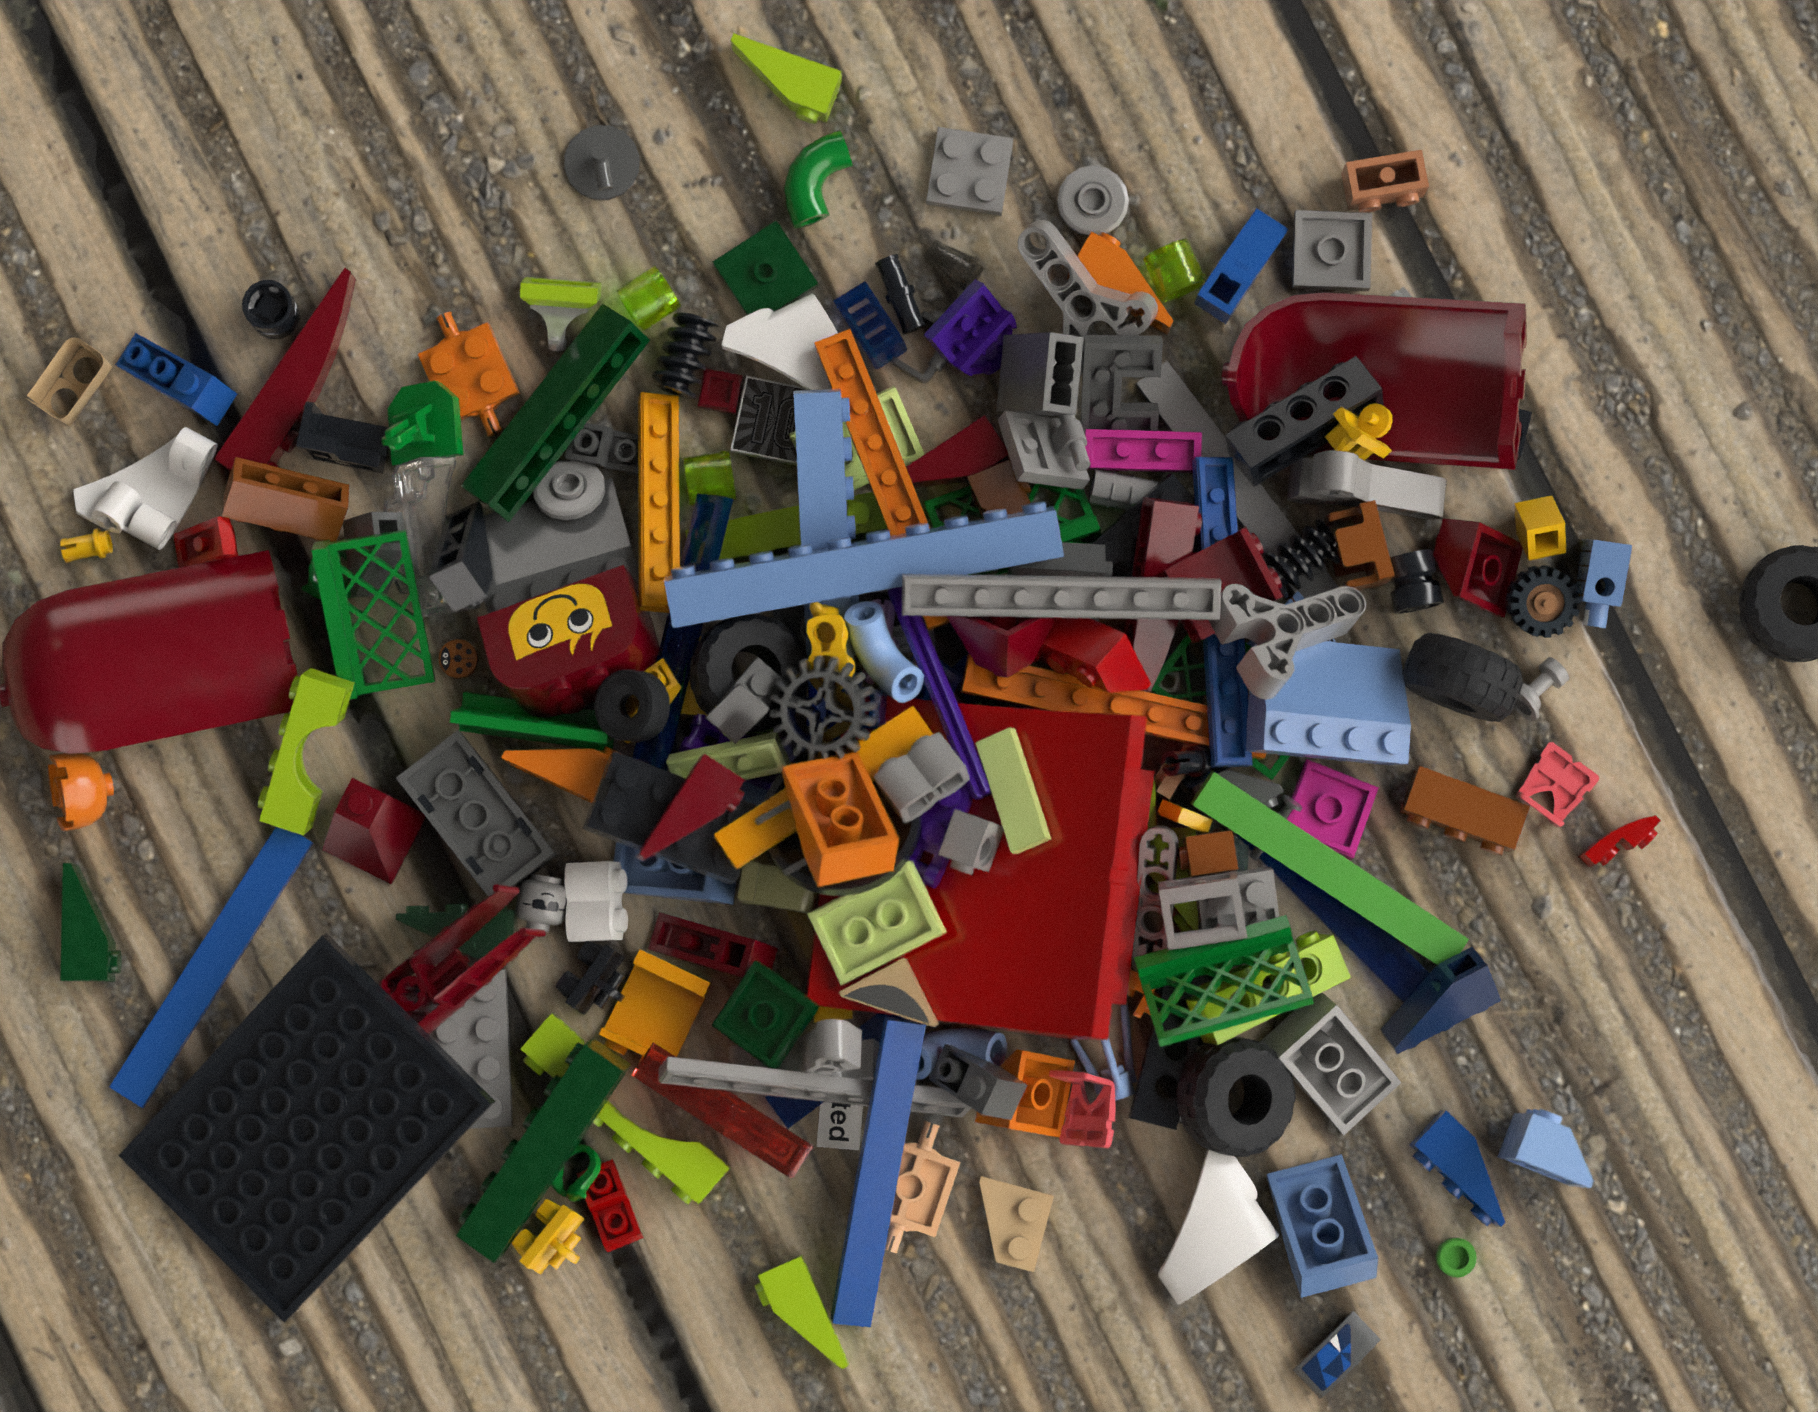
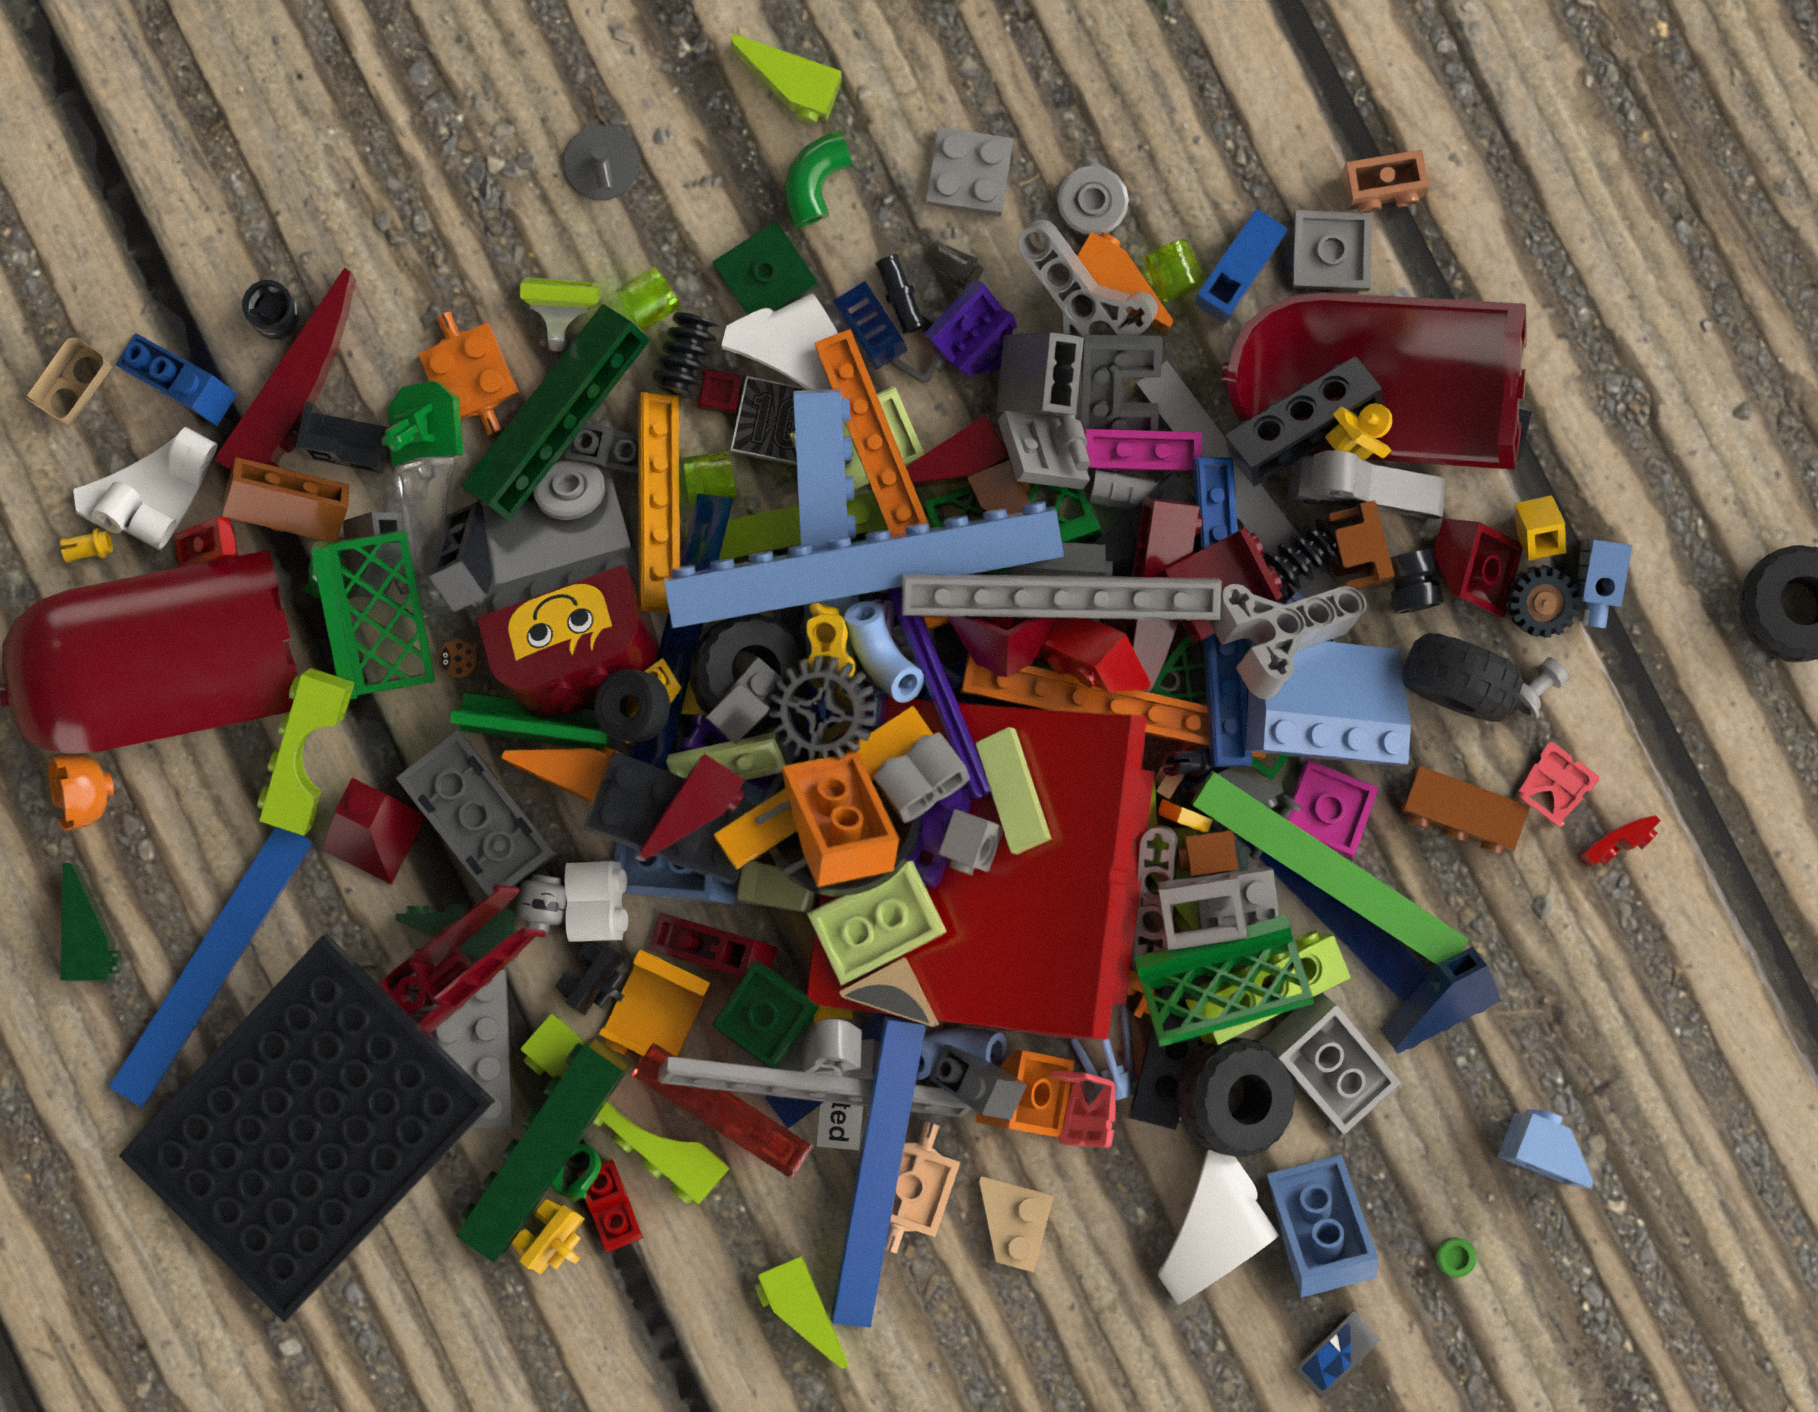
blue slope [1409,1110,1505,1227] -> none

